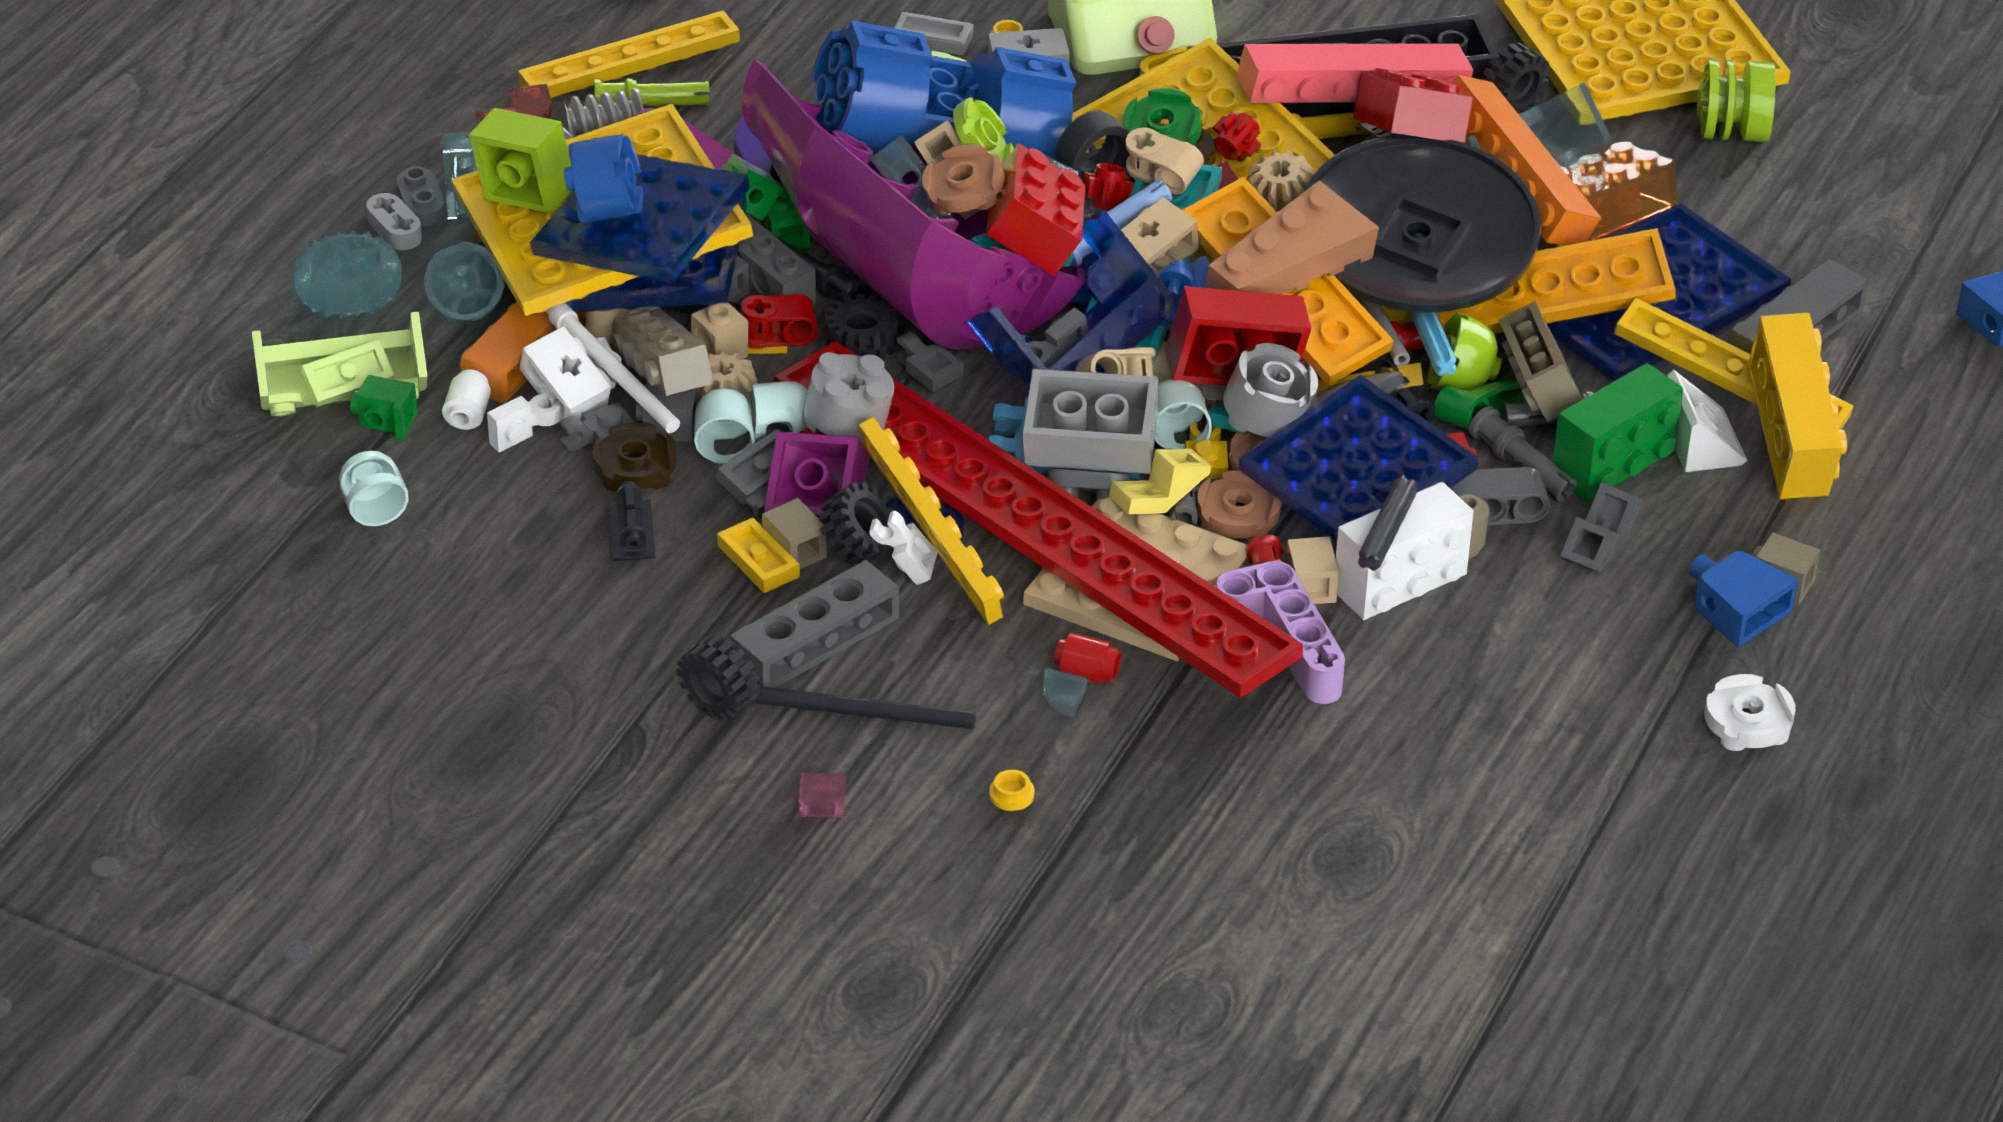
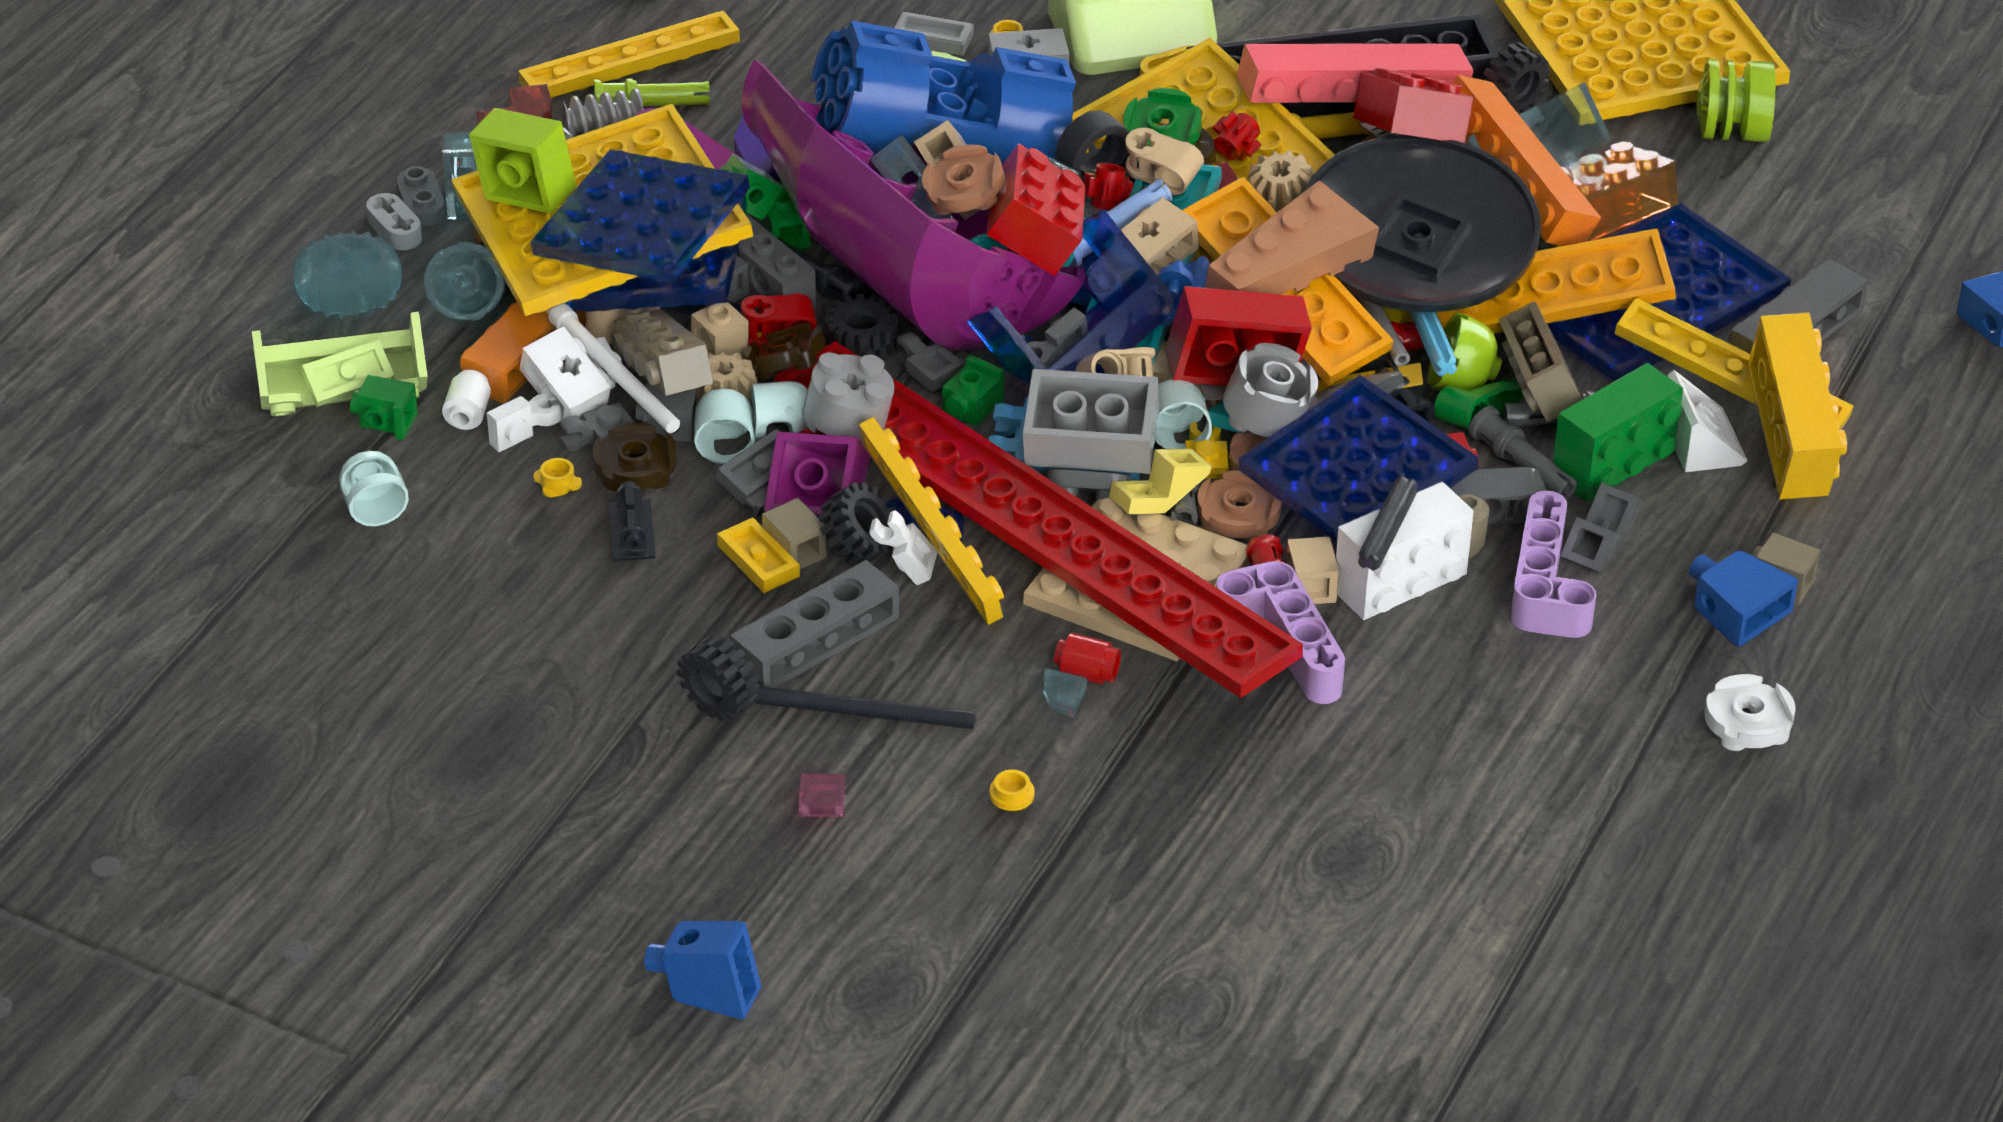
blue brick [564,134,643,223] -> none
lime tile [953,98,1014,164] -> none
plate [1137,16,1175,54] -> none
none -> yellow plate [533,458,582,497]
none -> blue torso [644,921,762,1019]
none -> dark brown plate [744,323,826,380]
none -> green brick [942,355,1004,427]
none -> lavender beam [1511,491,1596,638]

